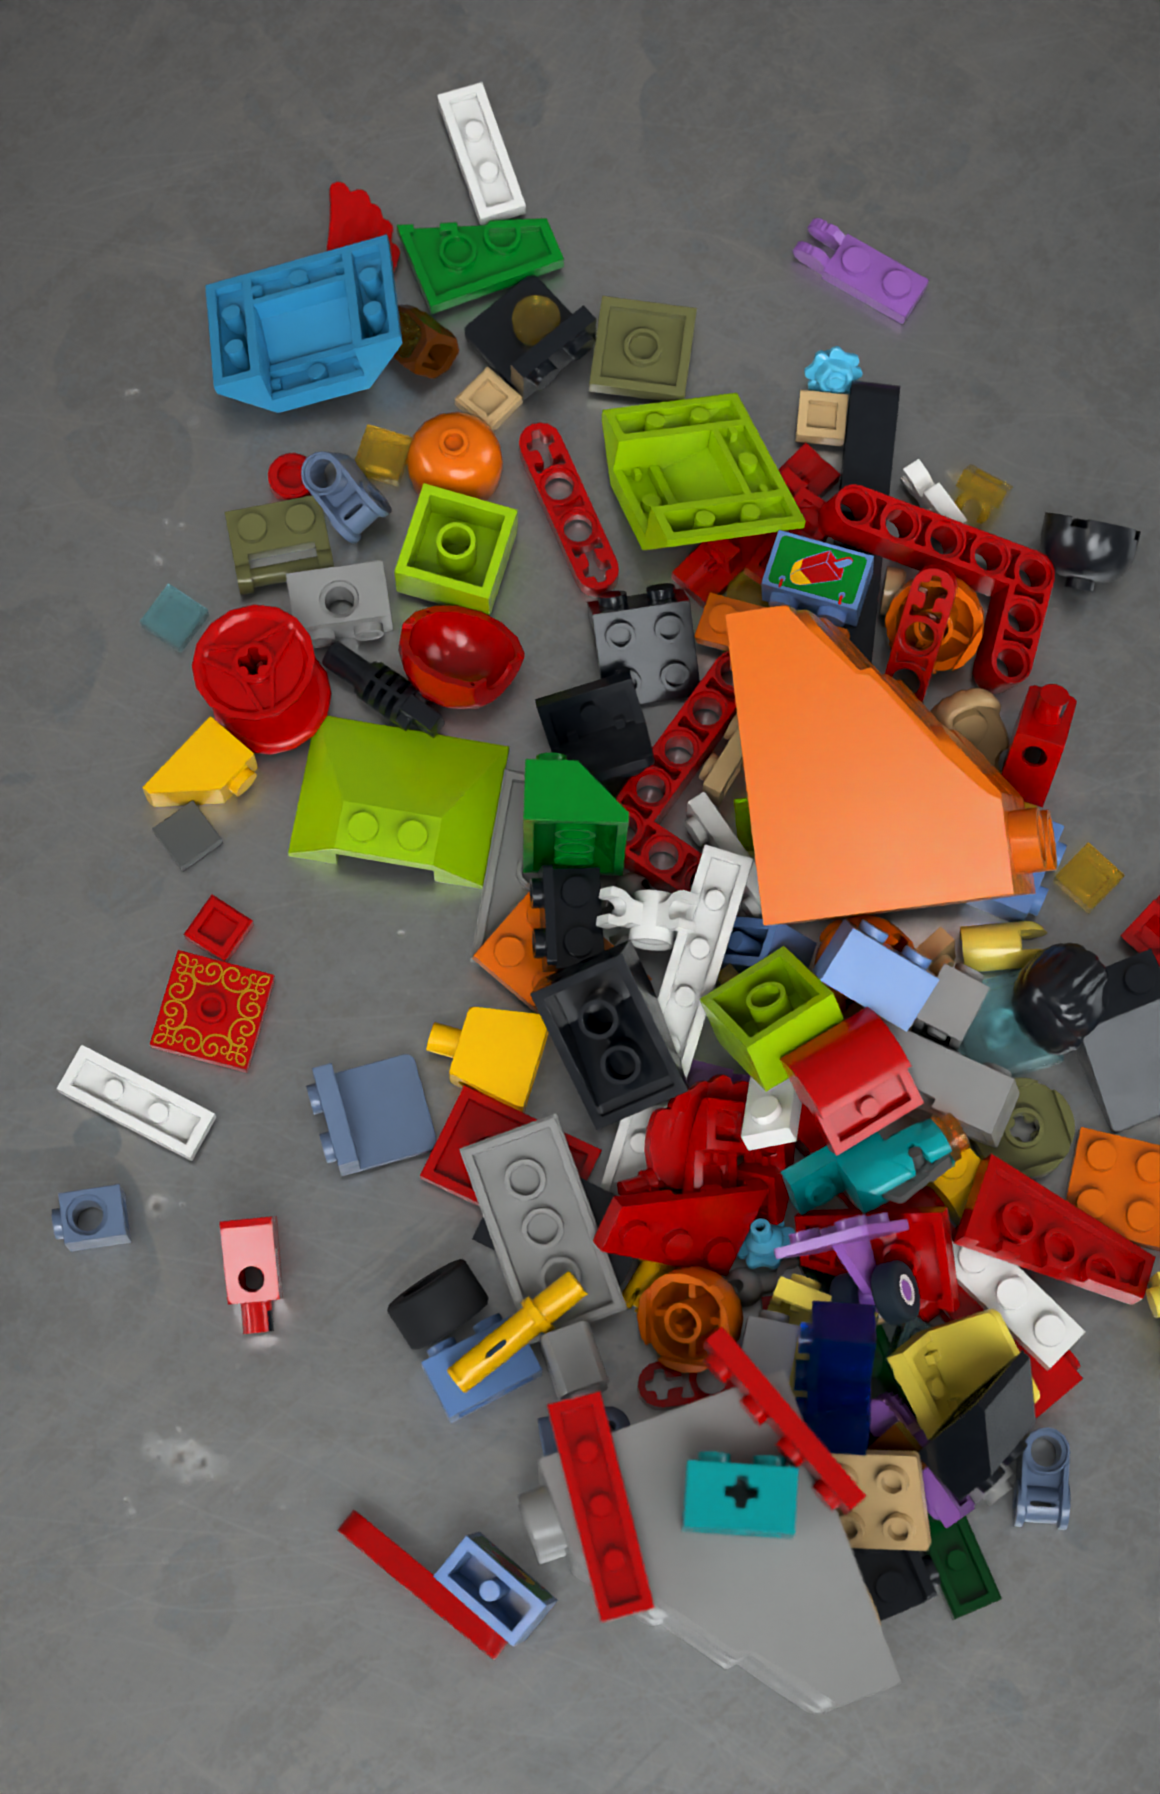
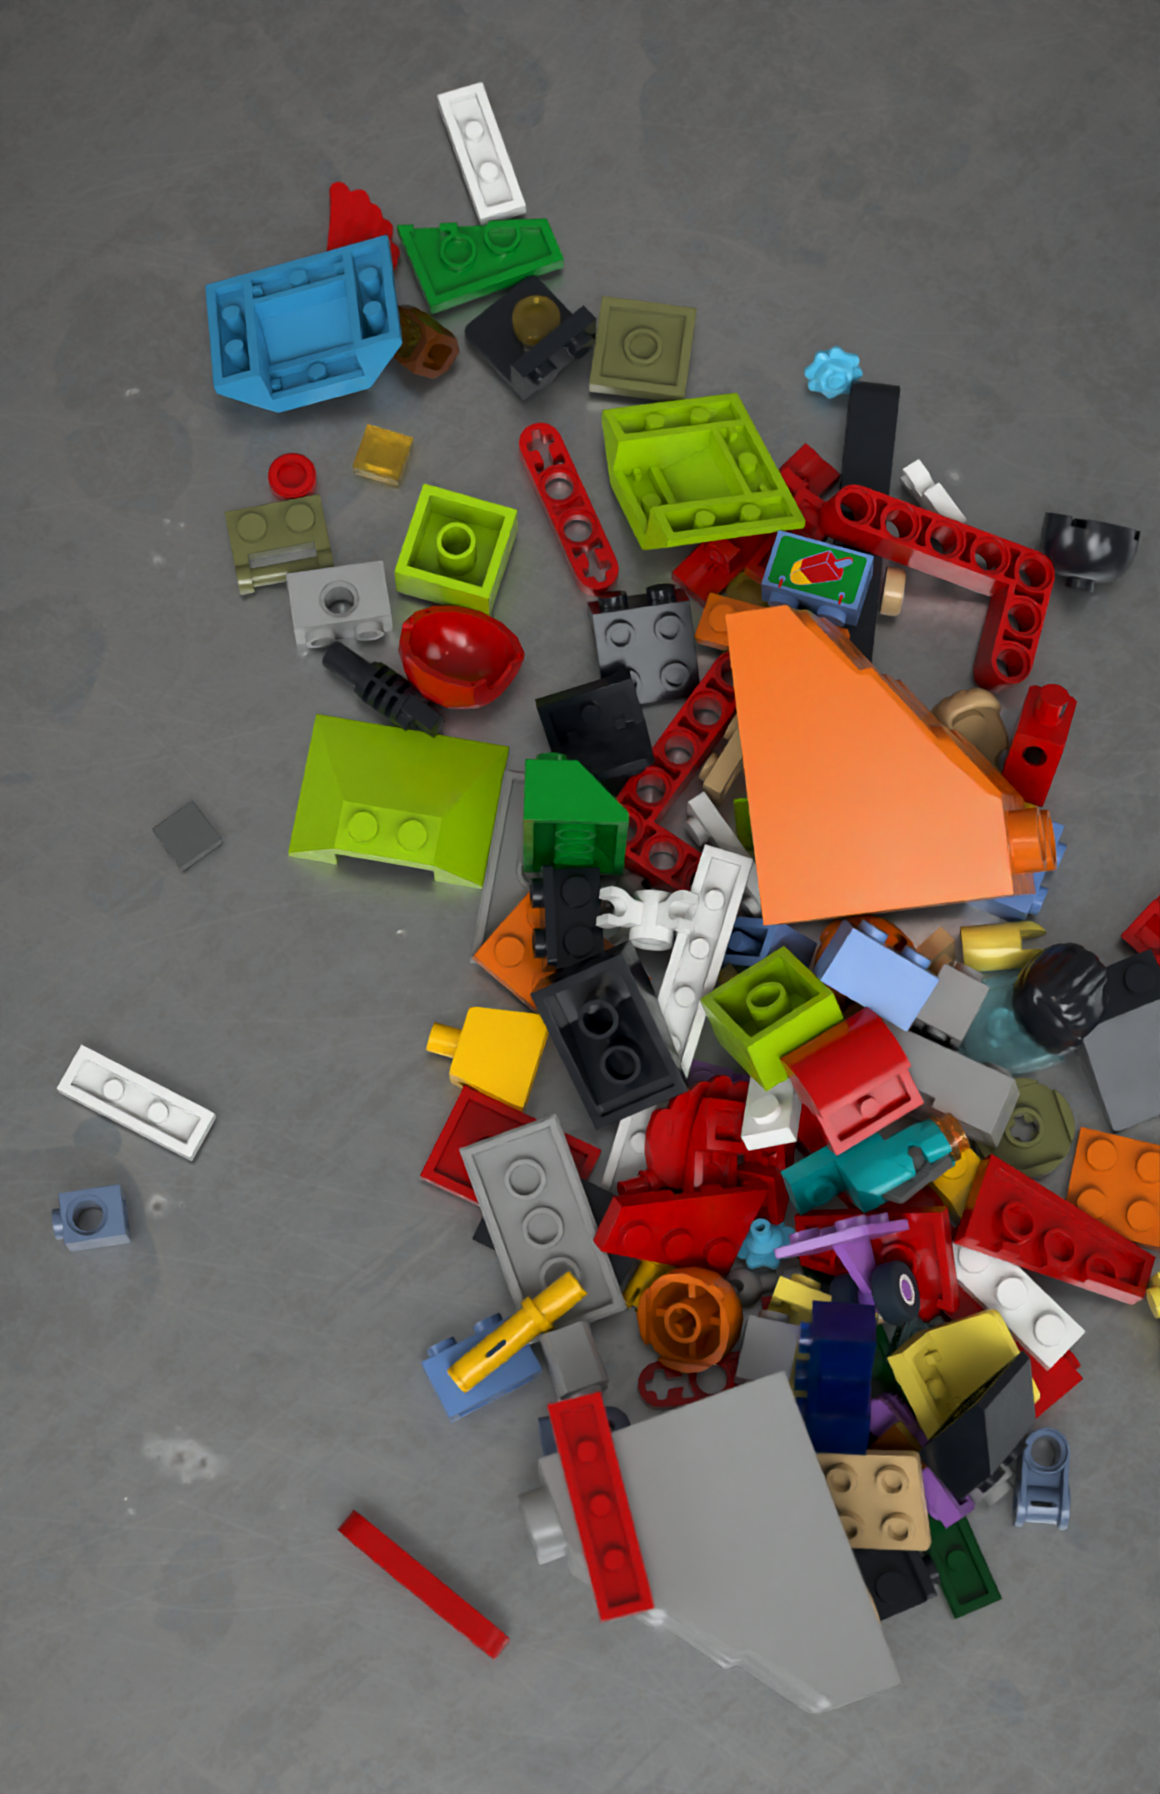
clear light blue tile [140,583,209,653] -> none
yellow slope [142,716,258,808] -> none
red plate [149,950,275,1073] -> none
red tile [183,894,254,963] -> none
red piece [192,604,332,755] -> none
torso [219,1216,283,1334] -> none
sand blue piece [301,451,392,544] -> none
sand blue bracket [306,1054,437,1176] -> none
black tyre [387,1259,489,1350] -> none
orange cylinder [407,412,503,501] -> none
medium blue brick [433,1532,558,1646] -> none
tan tile [455,366,523,432] -> none
teal brick [682,1452,799,1539] -> none
red plate [703,1326,867,1516] -> none
medium lavender hinge [792,218,929,324] -> none
tan plate [795,390,848,447] -> none
red beam [885,564,958,703] -> none
orange cylinder [885,576,984,674] -> none
clear yellow tile [955,464,1013,524] -> none
clear yellow tile [1053,842,1125,914] -> none

